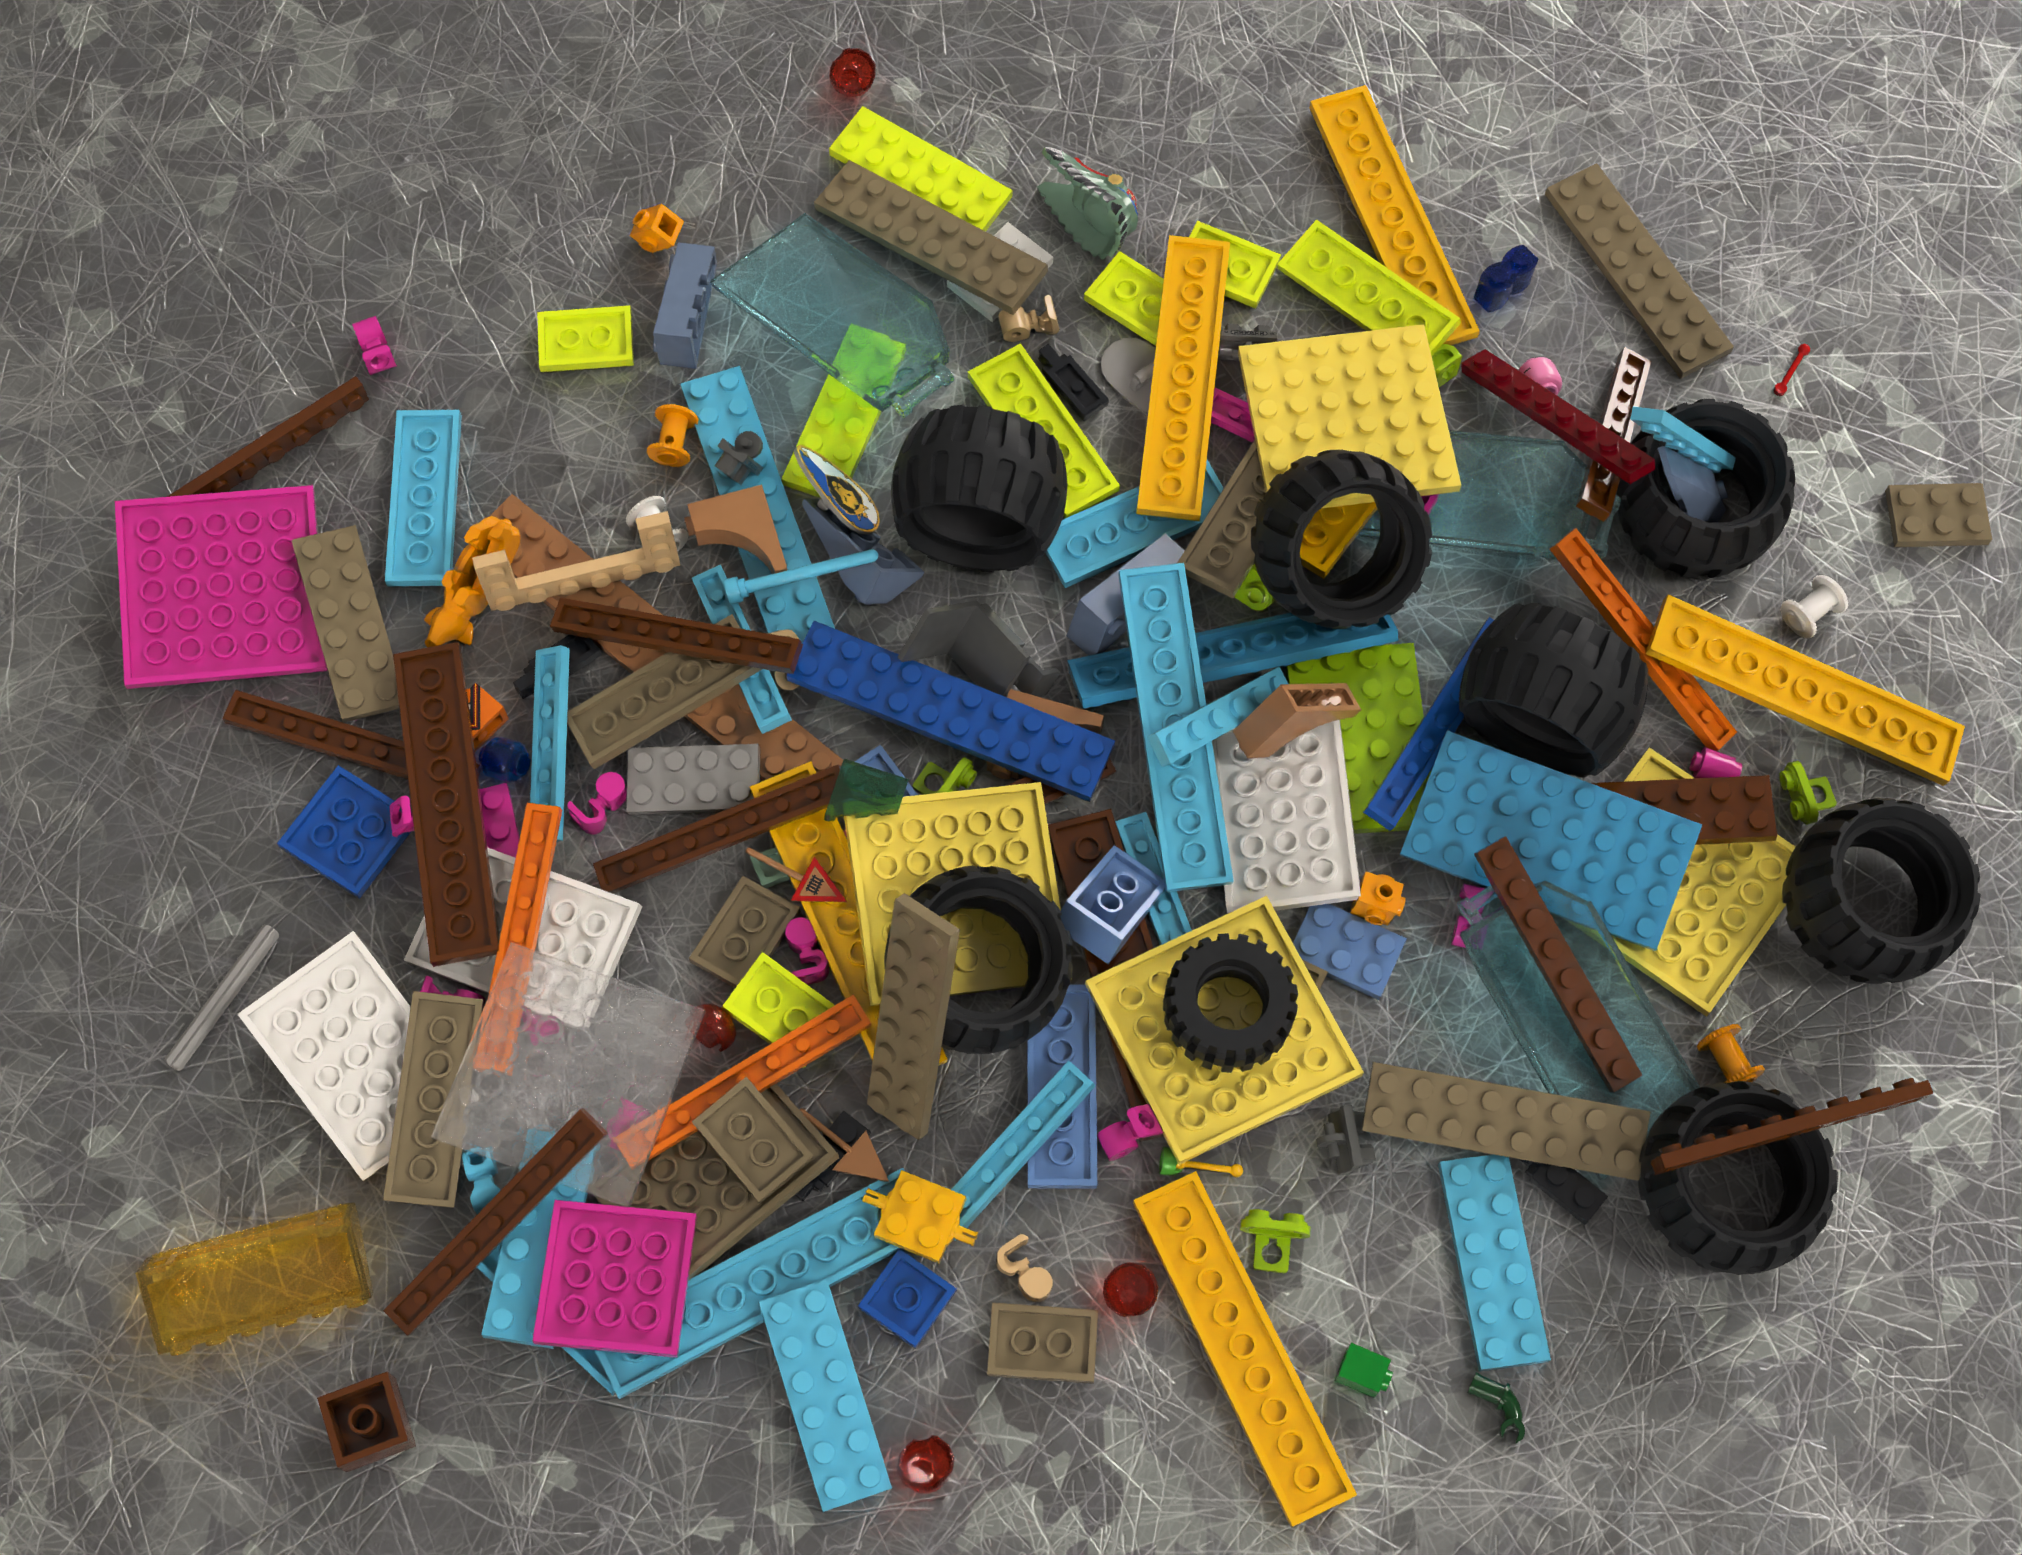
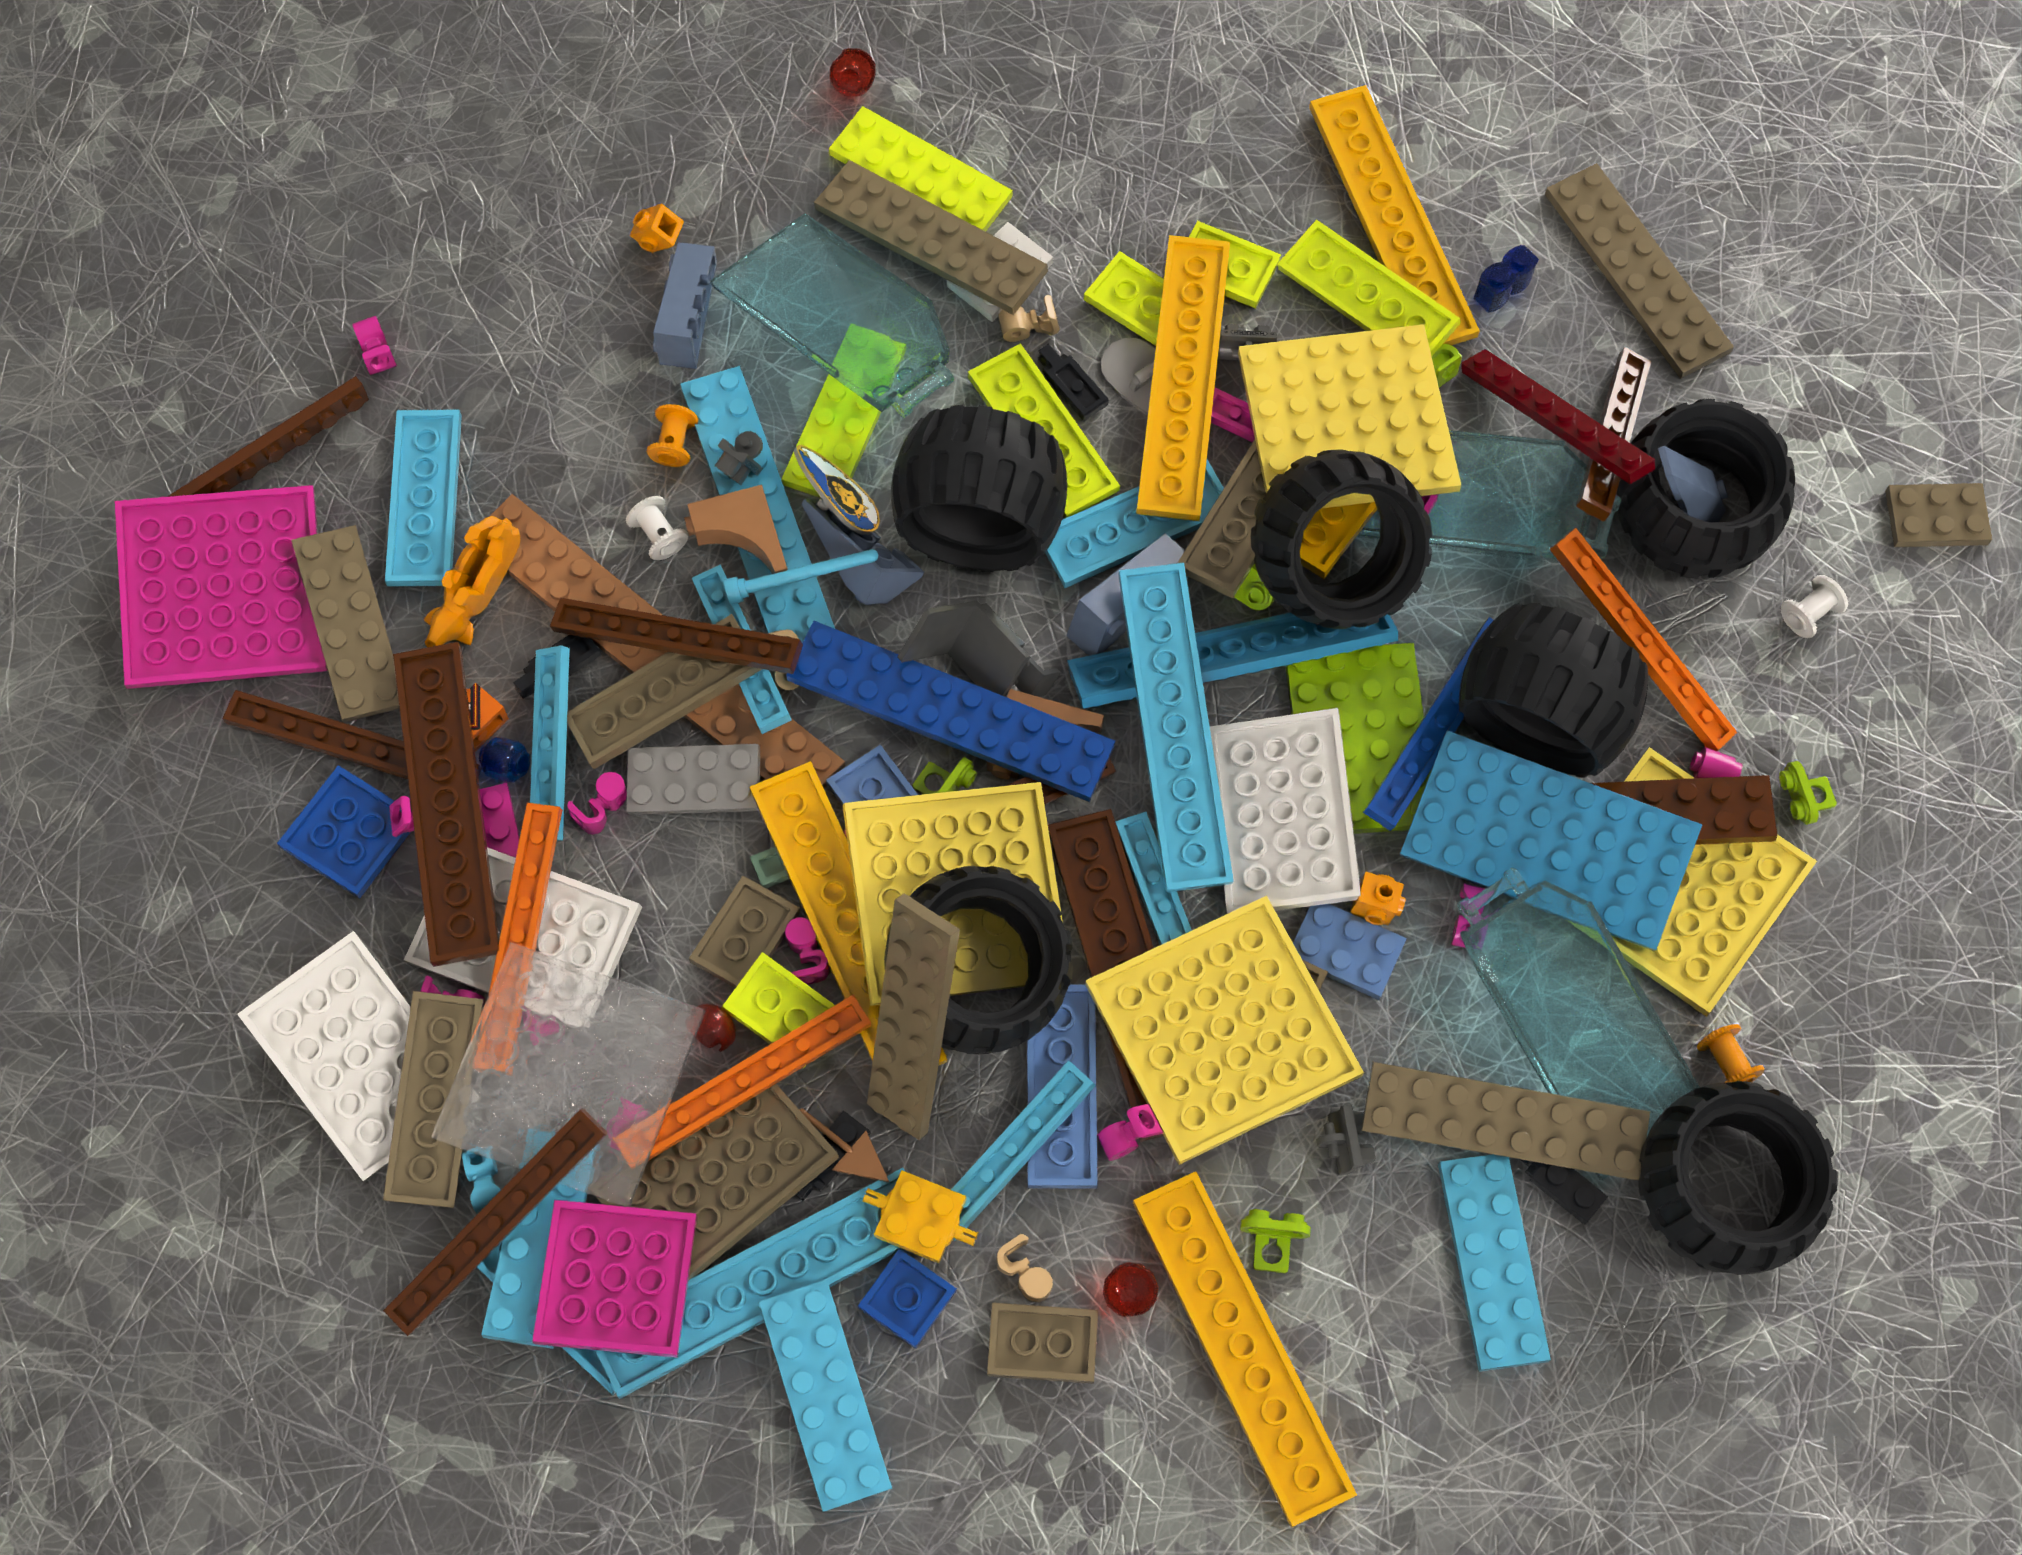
clear yellow windscreen [135,1203,373,1356] -> none
light grey axle [164,924,279,1071] -> none
reddish brown brick [317,1372,416,1472] -> none
tan plate [472,511,680,611] -> none
neon yellow plate [537,305,634,372] -> none
reddish brown plate [593,765,852,894] -> none
dark tan plate [692,1077,814,1204] -> none
piece [746,848,847,902] -> none
clear green wing [824,759,909,821] -> none
clear red hair [897,1435,955,1494] -> none
sand green piece [1037,147,1138,260] -> none
medium blue slope [1060,845,1166,964] -> none
medium azure plate [1147,666,1288,767] -> none
hinge [1159,1147,1243,1178] -> none
black tyre [1163,933,1298,1073] -> none
medium nougat arch [1233,683,1361,758] -> none
green brick [1334,1342,1393,1398] -> none
dark green piece [1467,1372,1525,1444] -> none
reddish brown plate [1474,836,1643,1092] -> none
bright pink head [1518,357,1562,395] -> none
medium azure plate [1630,406,1736,473] -> none
yellow plate [1645,594,1965,786] -> none
reddish brown plate [1650,1078,1933,1175] -> none
red hinge [1773,344,1810,396] -> none
black tyre [1782,798,1981,984] -> none

